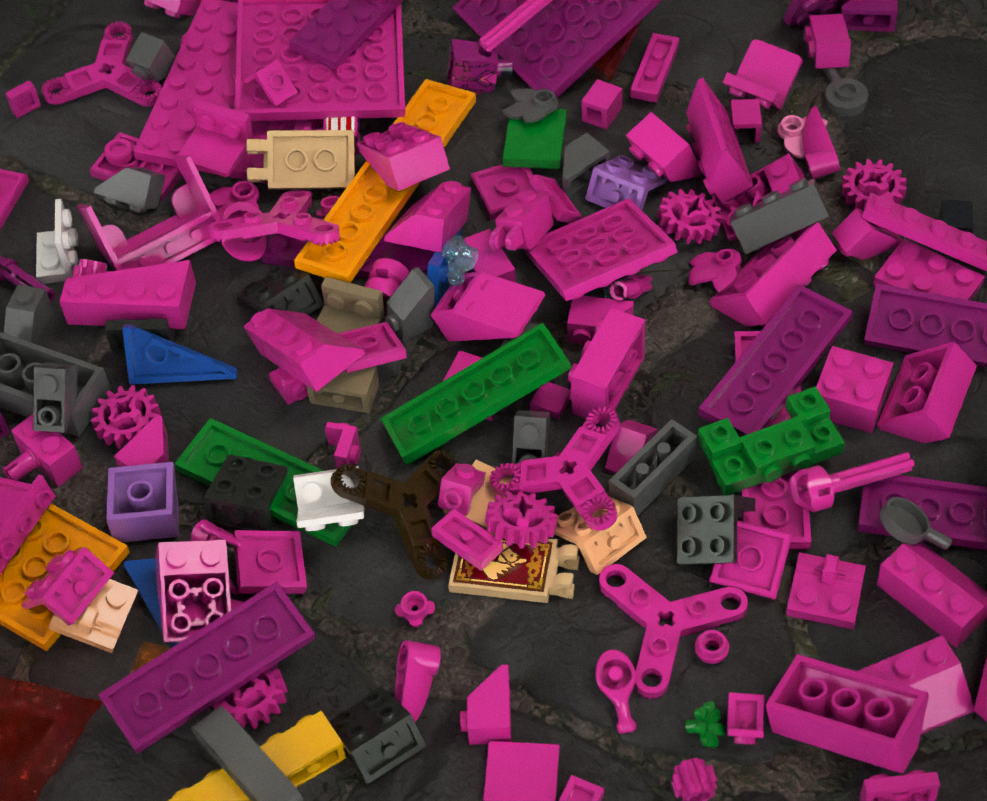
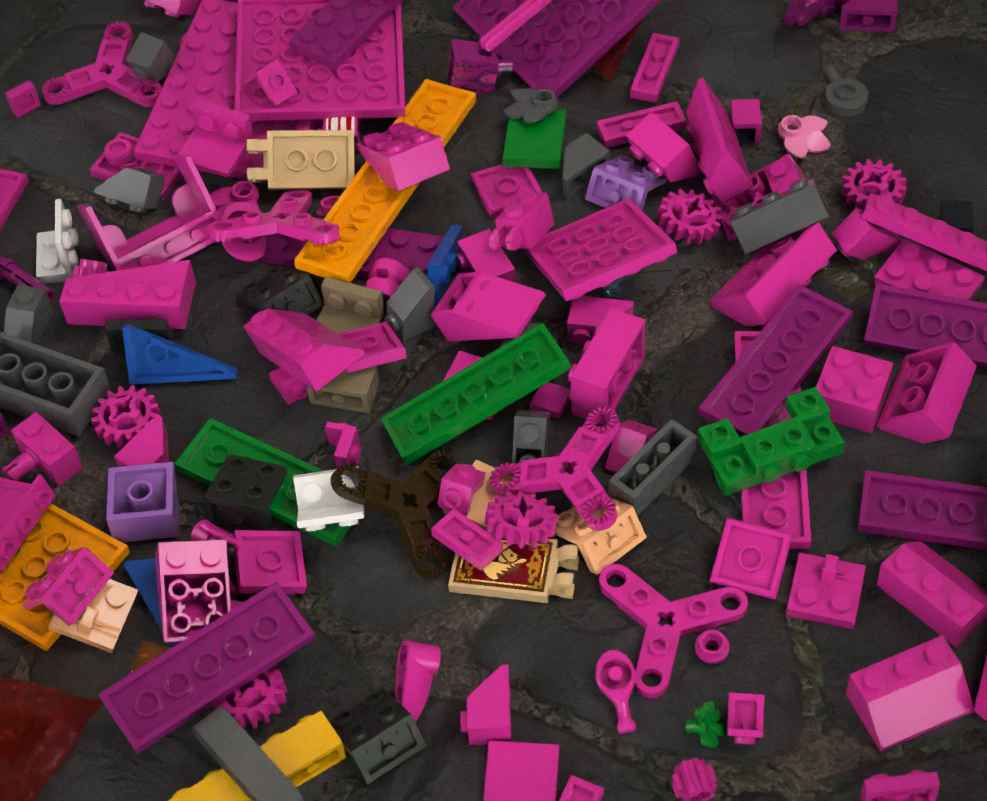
dark grey slope [33,362,78,433] -> none
dark pink slope [384,181,471,253] -> none
dark pink plate [395,591,435,627] -> none
clear light blue plate [441,236,478,286] -> none
dark pink tile [529,175,582,223] -> none
dark pink brick [581,79,622,130] -> none
dark pink axle [610,274,653,301] -> none
pearl dark grey bracket [677,495,755,564] -> none
dark pink plate [688,249,742,293] -> none
dark pink bracket [722,39,803,110] -> none
dark pink slope [765,654,929,774] -> none
dark pink piece [789,452,914,512] -> none
dark pink piece [802,106,840,179] -> none
dark pink brick [804,14,851,69] -> none
dark grey piece [880,497,952,550] -> none
none -> dark pink plate [597,101,687,148]

